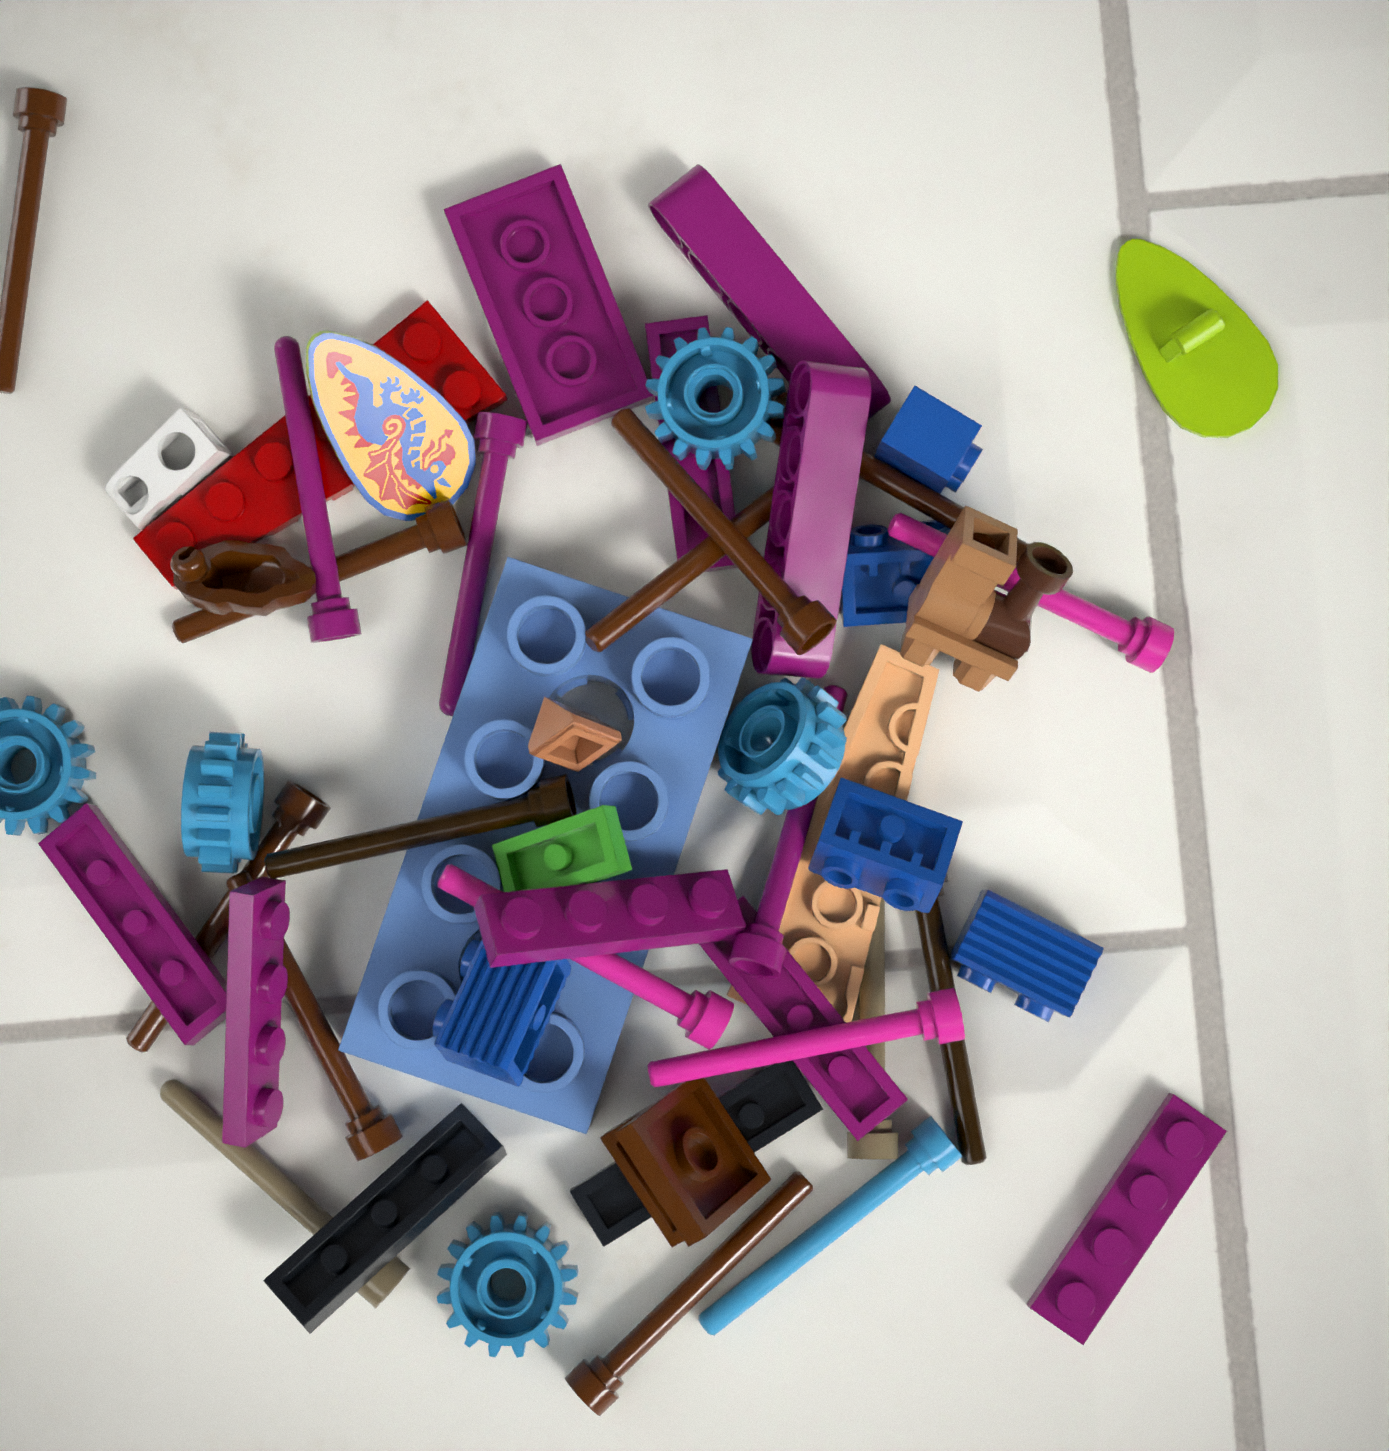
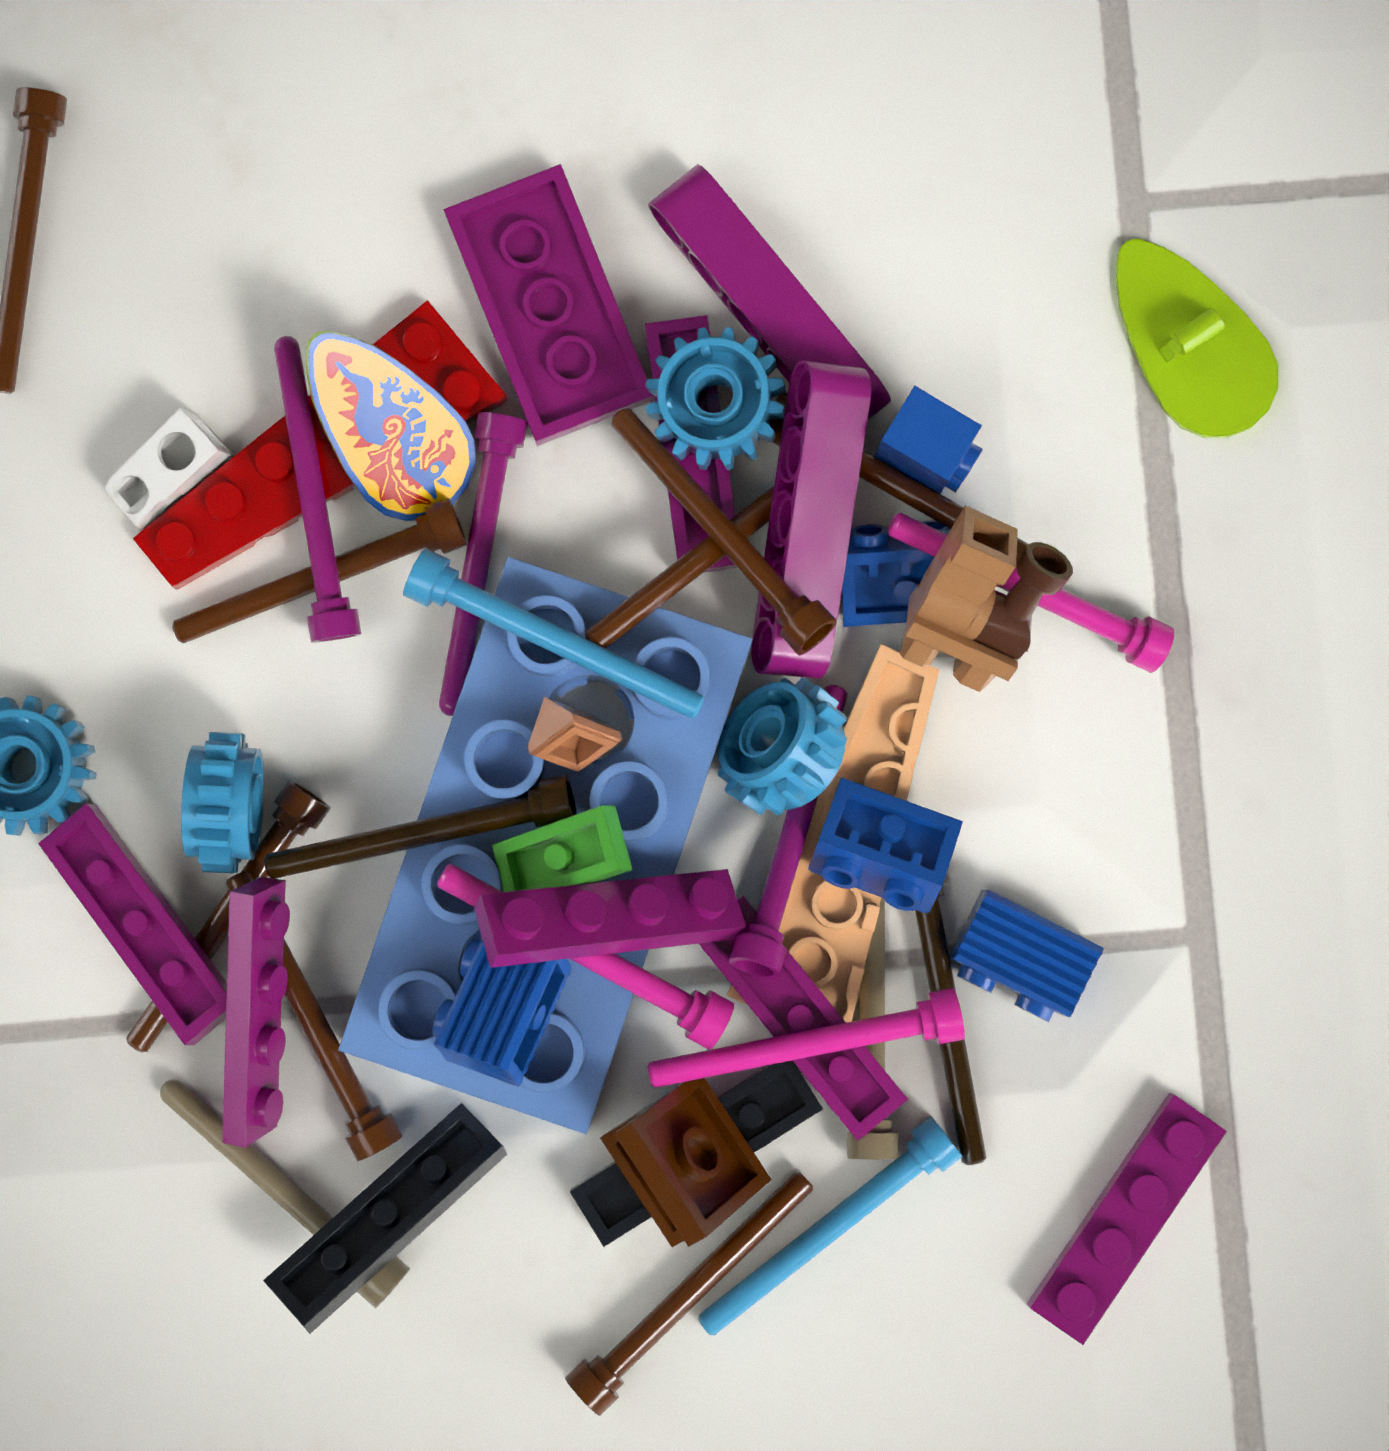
reddish brown arm [170,540,316,616] -> none
dark azure gear [437,1212,579,1358] -> none
none -> dark azure piece [403,548,705,719]

